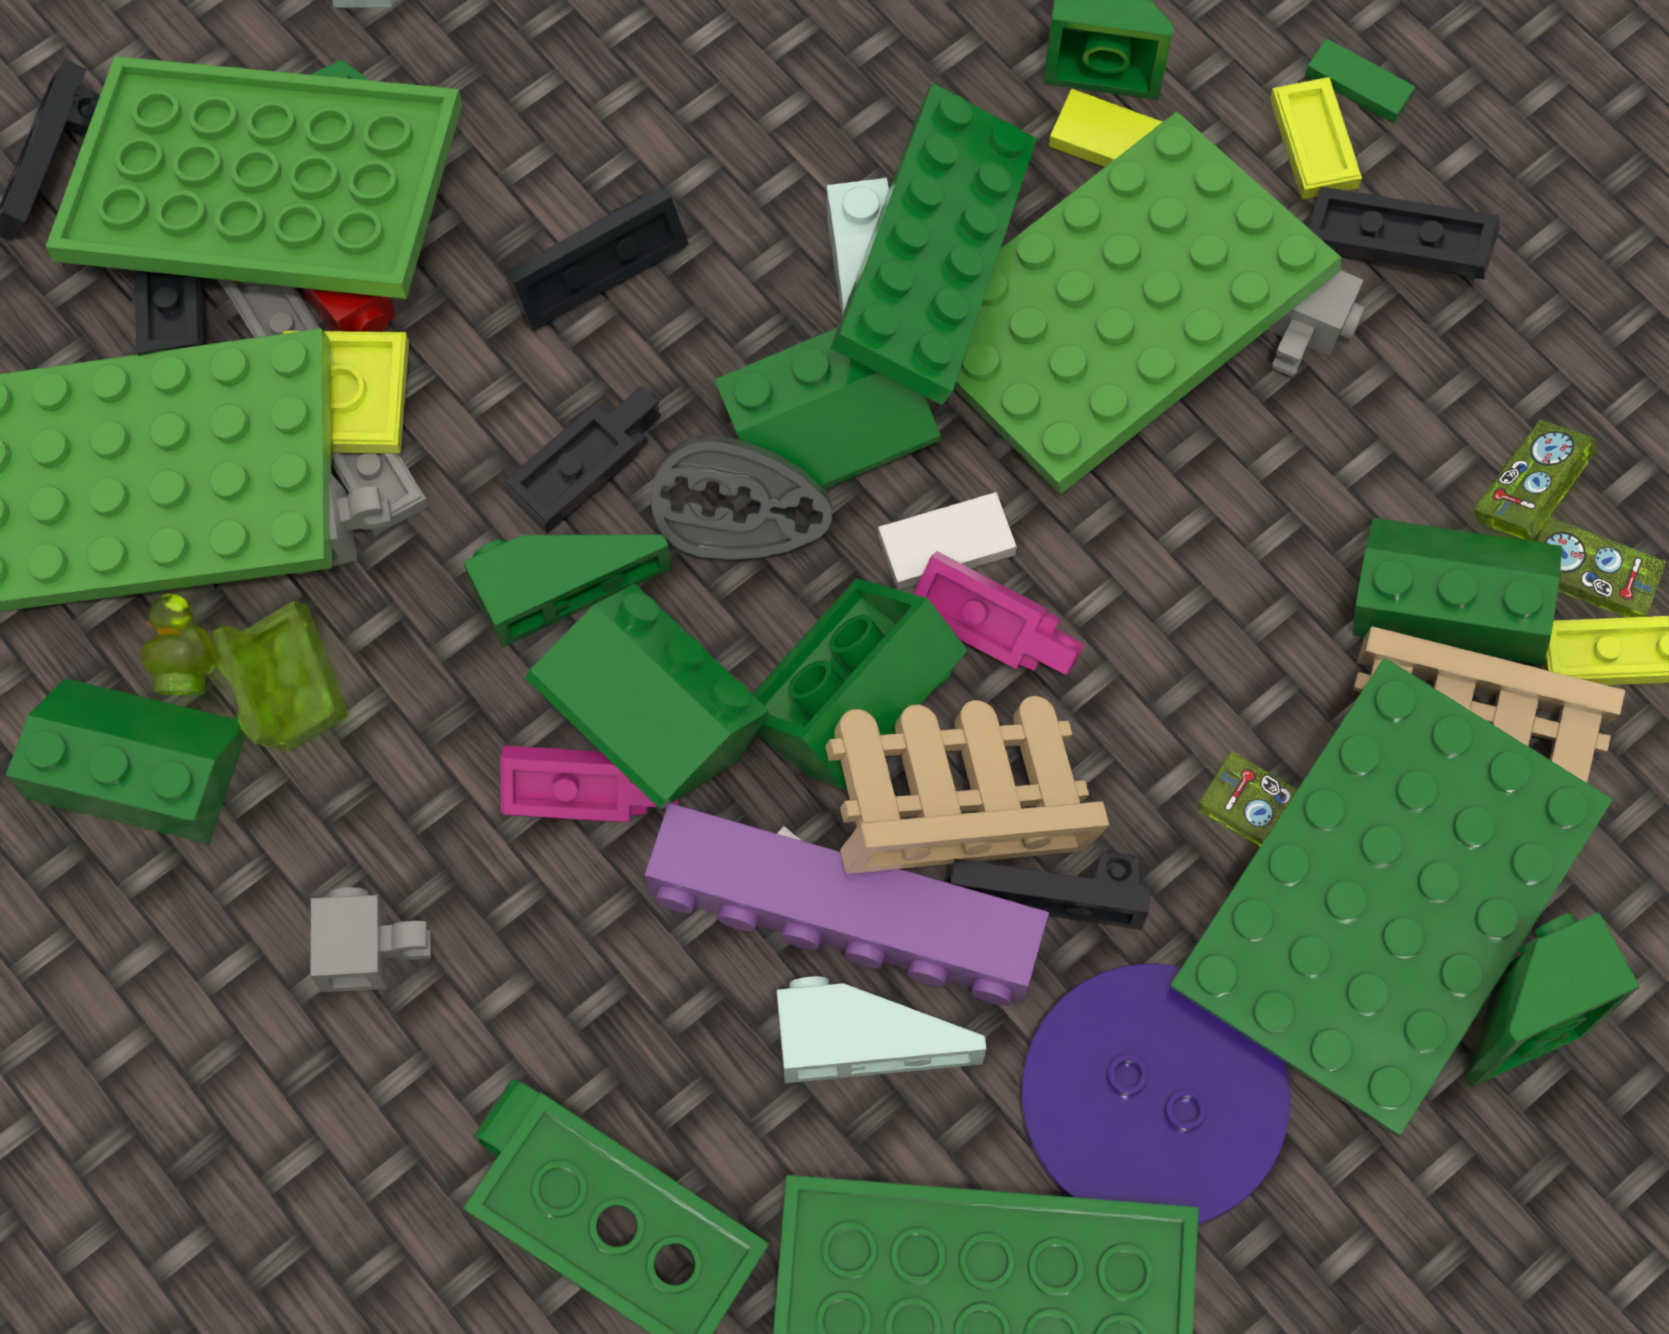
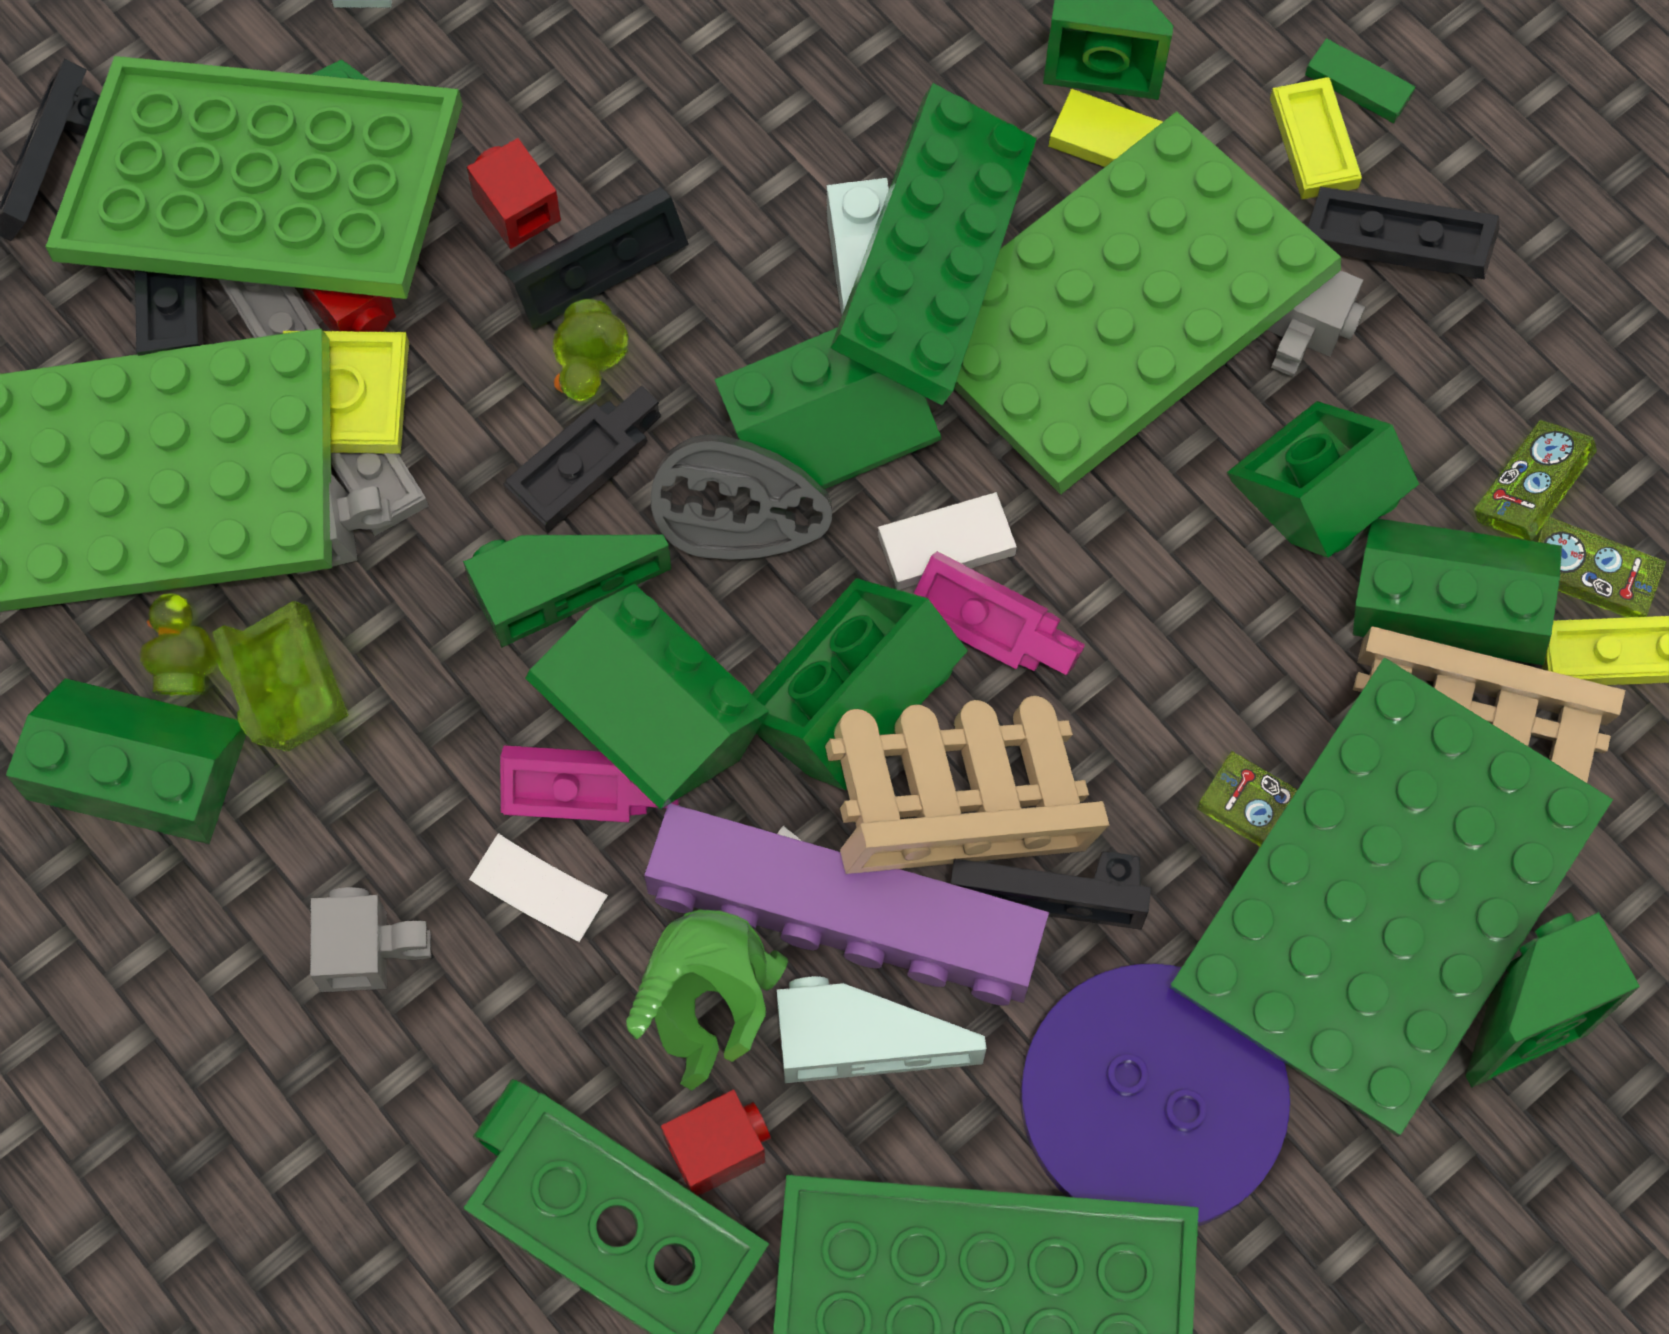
none -> red brick [467,138,561,250]
none -> white sticker [469,834,608,942]
none -> clear neon green animal [552,299,629,401]
none -> bright green piece [627,910,788,1091]
none -> red brick [661,1089,771,1196]
none -> green slope [1227,401,1419,558]

